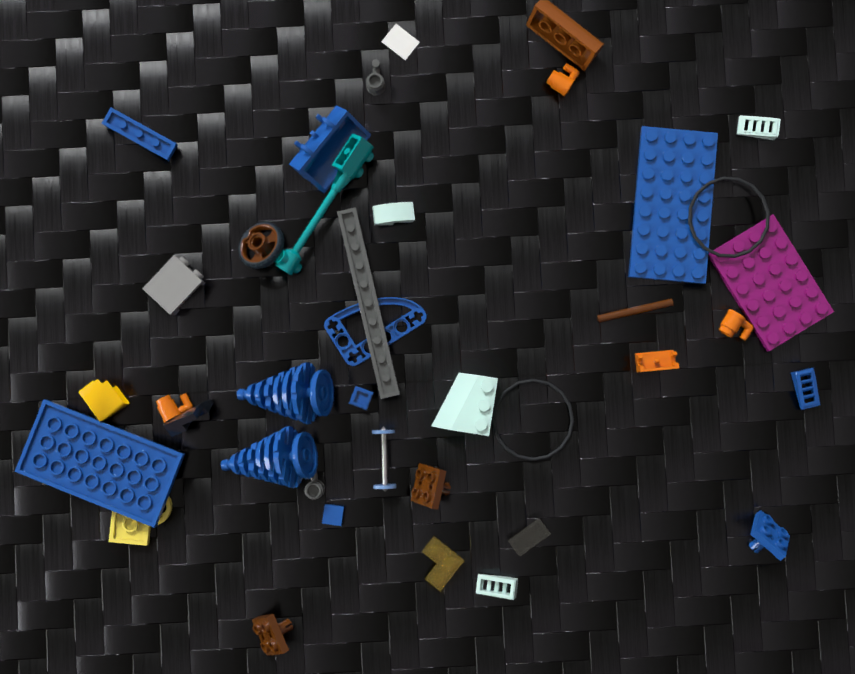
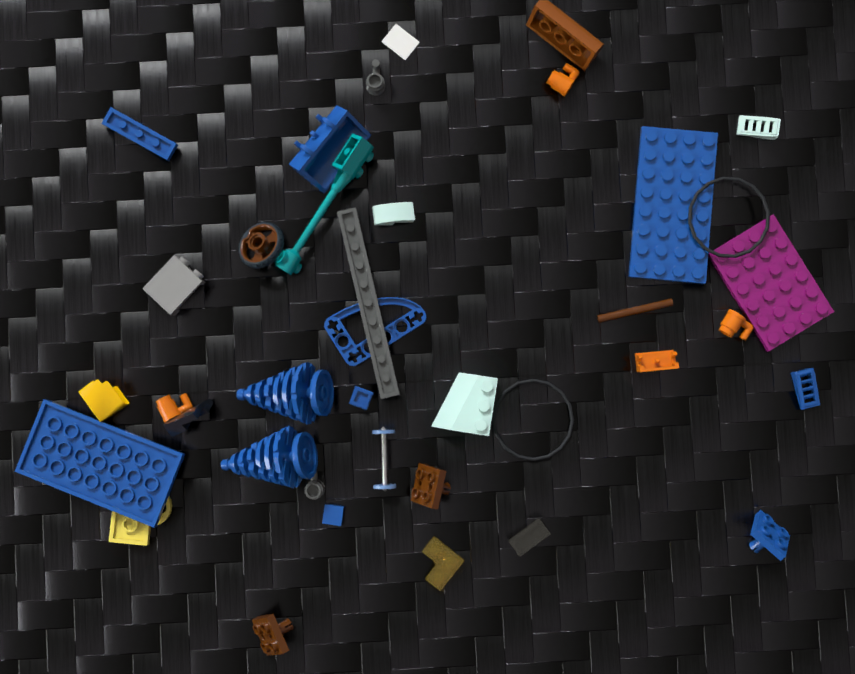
light aqua slope [476,574,518,600] -> none

